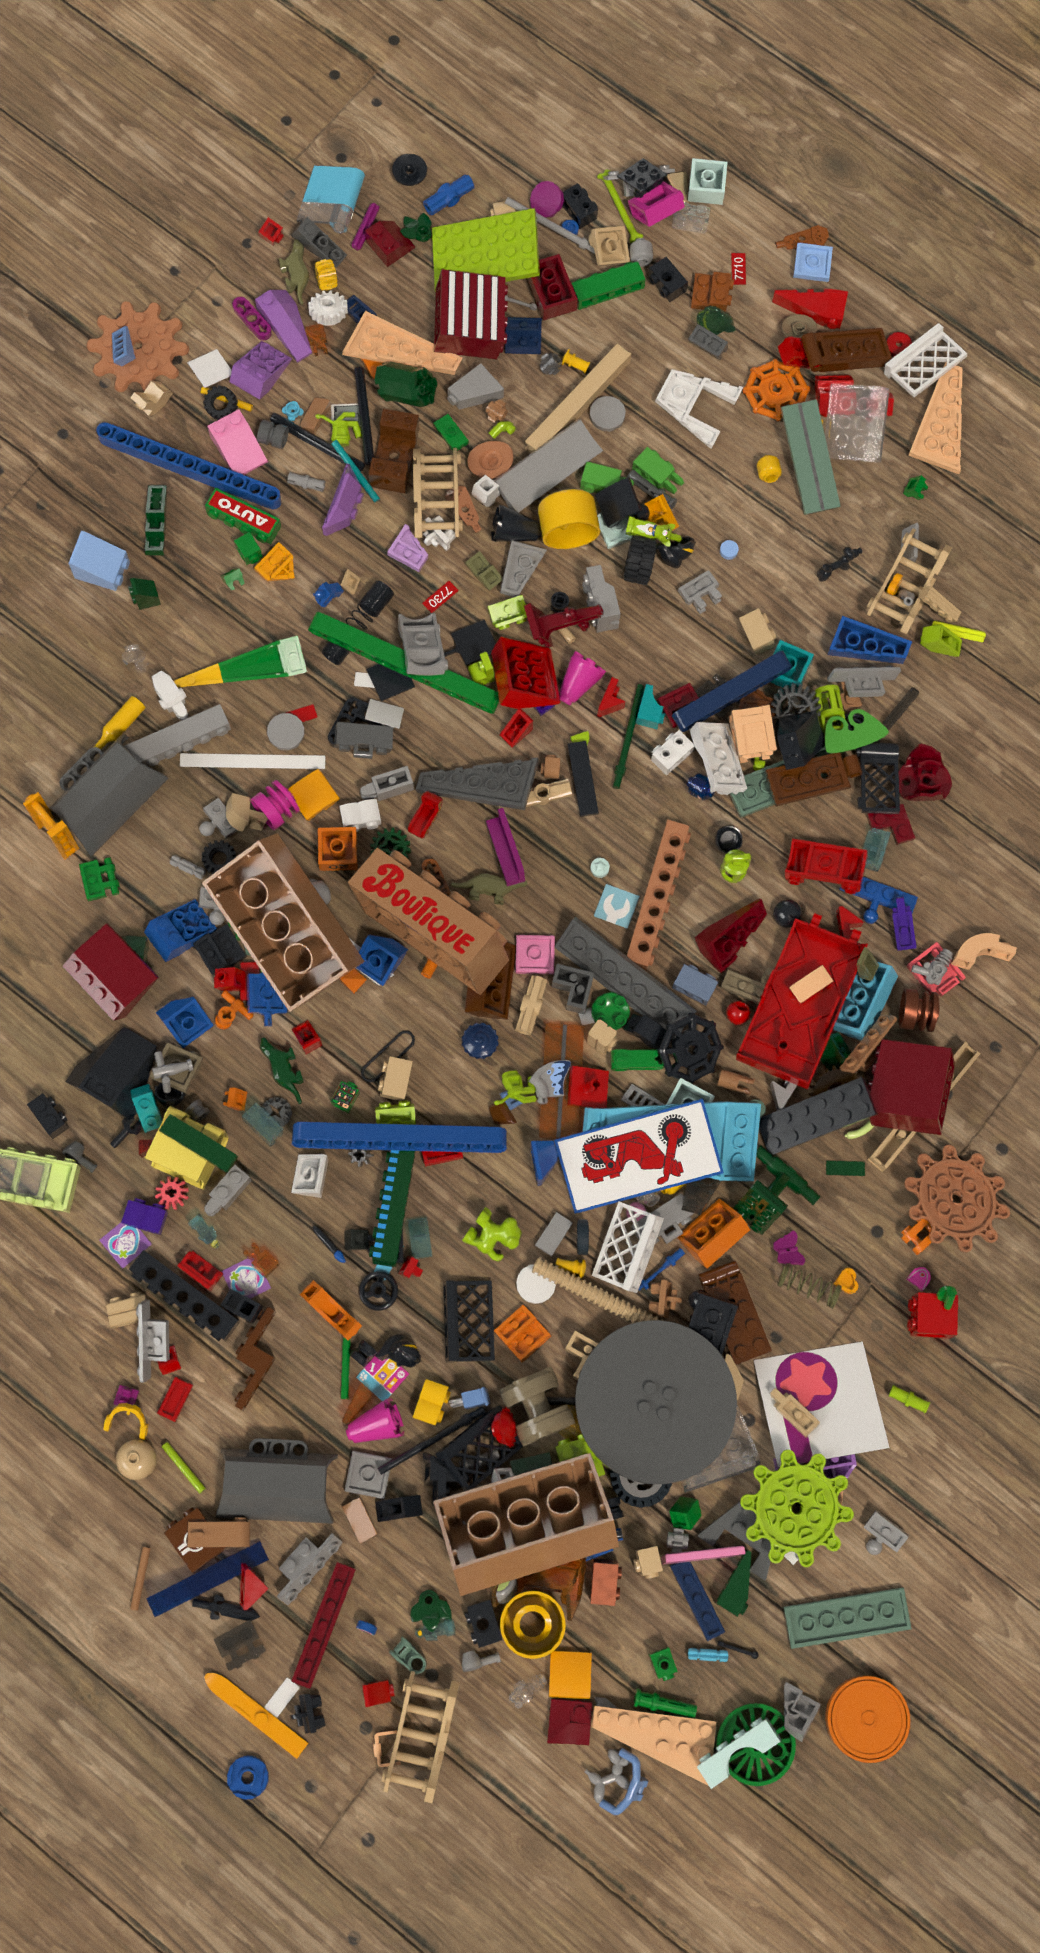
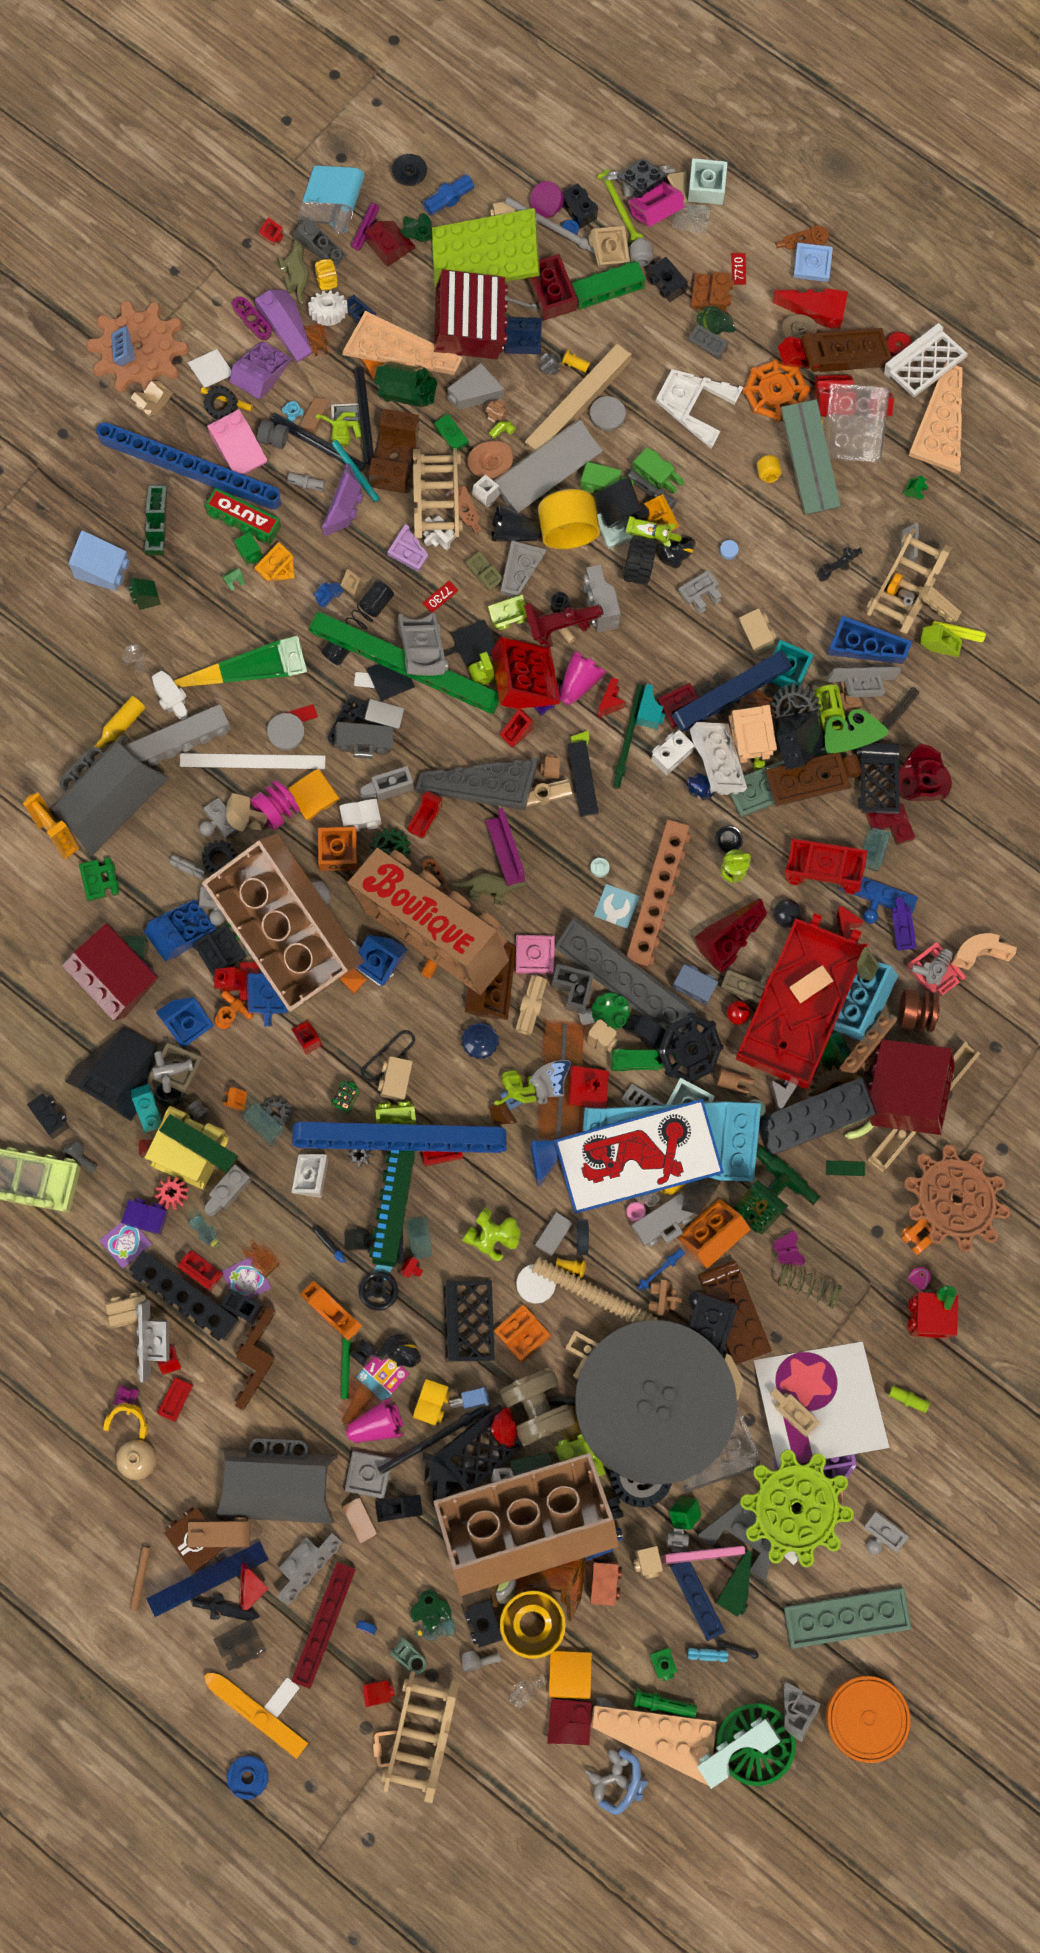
black bar [110,1115,142,1148] -> none
lime bar [162,1442,206,1494] -> none
dark green animal [260,1037,304,1104] -> none
black hips [289,1694,325,1734] -> none
white fence [592,1202,664,1293] -> none
light orange tile [833,1268,858,1294] -> none

